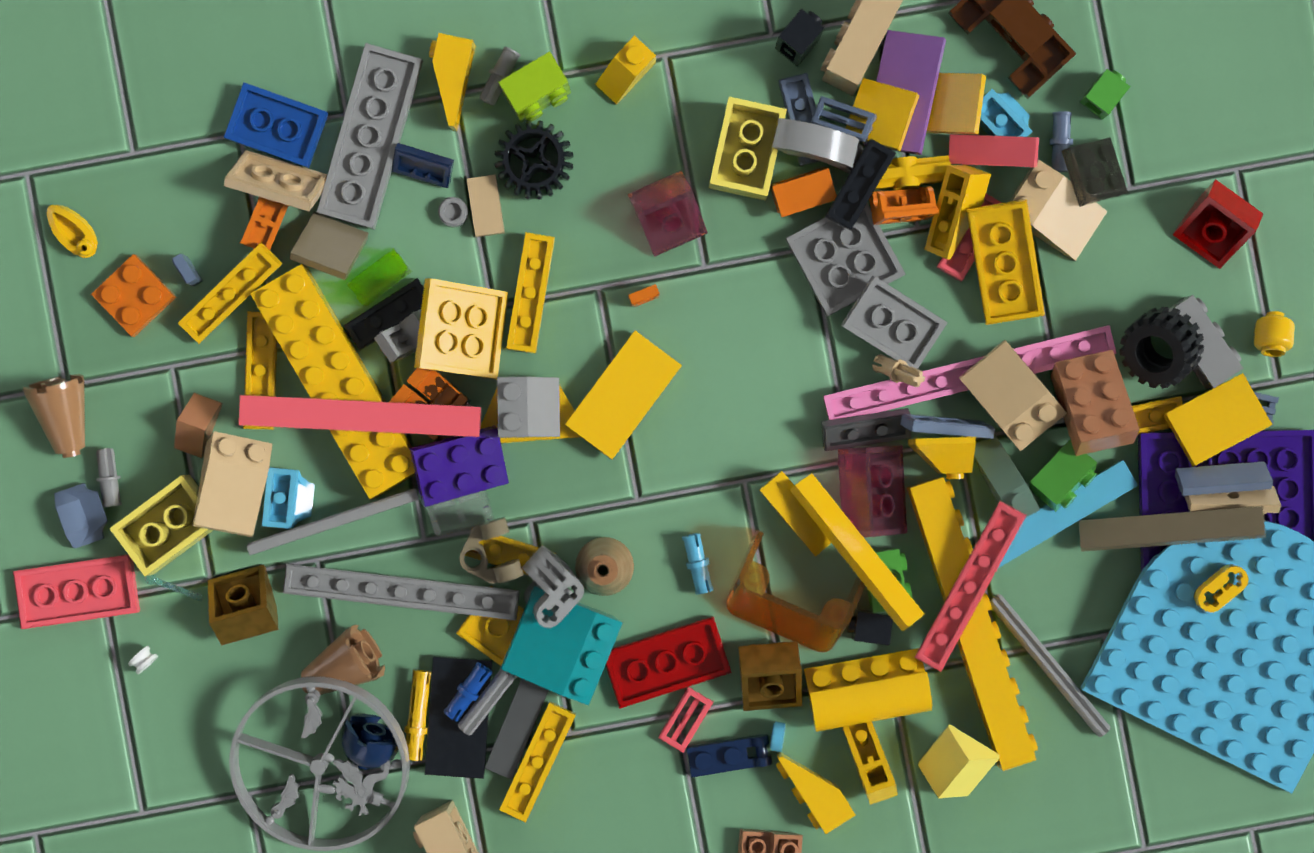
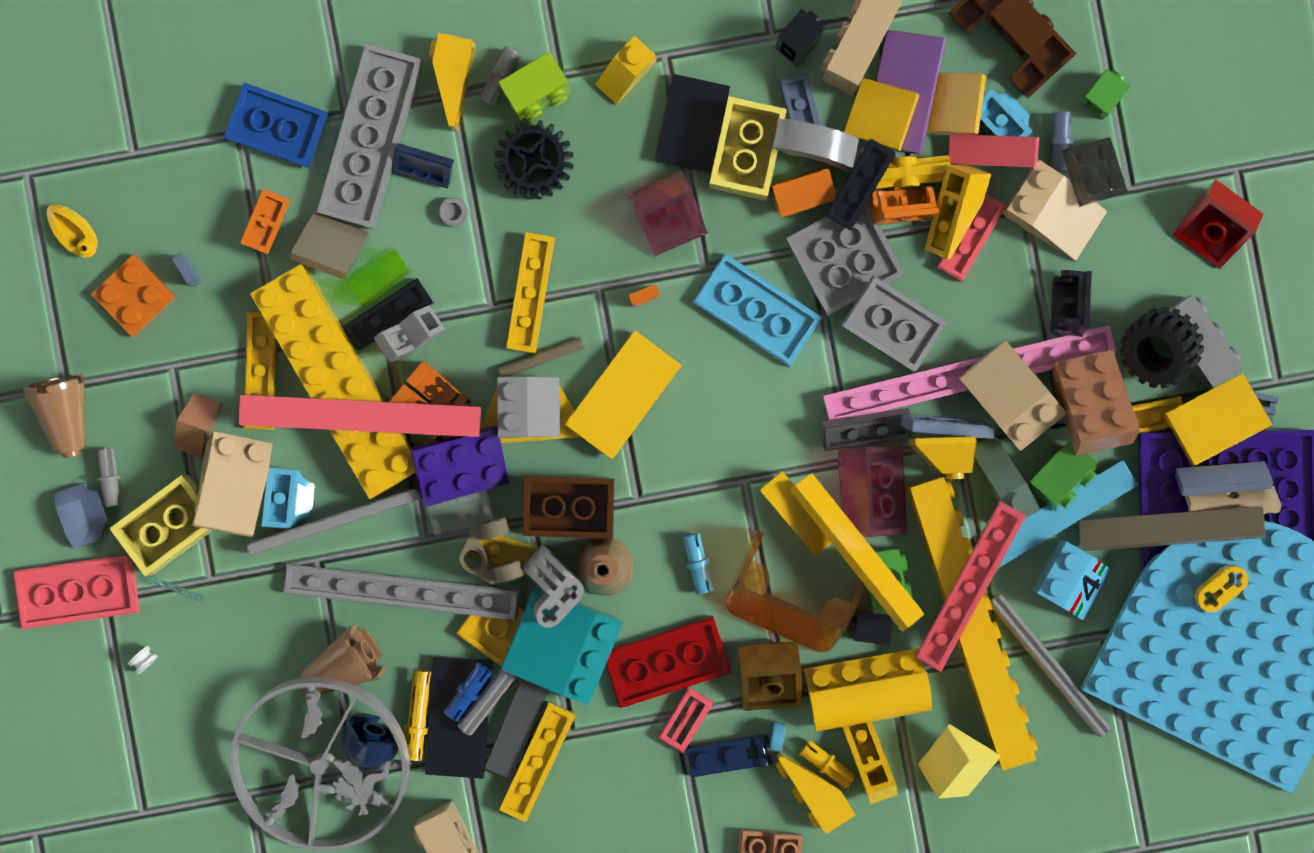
yellow plate [178,242,282,344] -> none
pearl gold slope [208,564,279,646] -> none
tan tile [224,150,327,212] -> none
yellow plate [414,278,508,379] -> none
tan tile [467,174,505,238] -> none
sand blue tile [810,96,877,144] -> none
tan axle [872,354,925,387] -> none
yellow tile [967,199,1045,325] -> none
yellow head [1254,311,1295,357] -> none
none -> dark tan bar [498,338,584,377]
none -> reddish brown brick [523,476,615,539]
none -> black tile [655,74,730,173]
none -> medium azure tile [692,253,822,367]
none -> yellow axle [799,739,855,788]
none -> medium azure slope [1031,540,1112,620]
none -> black hinge [1050,270,1092,337]

